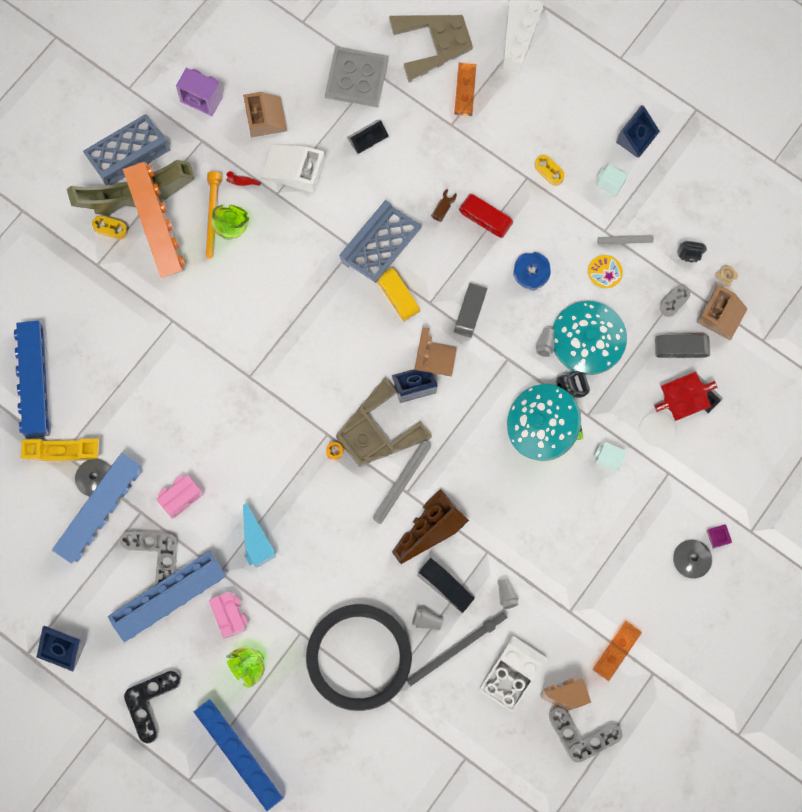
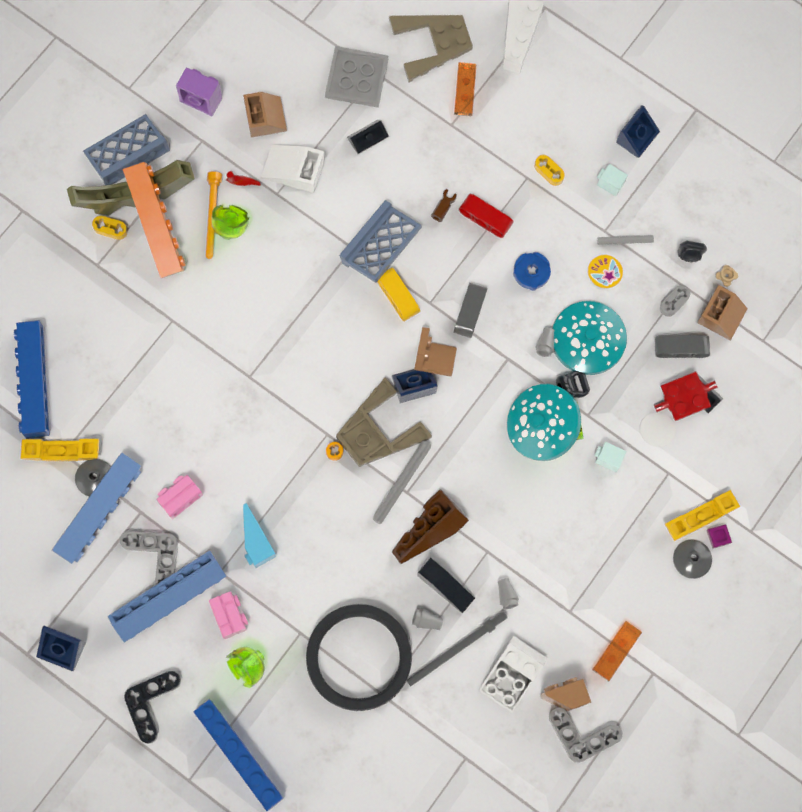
none -> yellow slope [665,490,740,541]

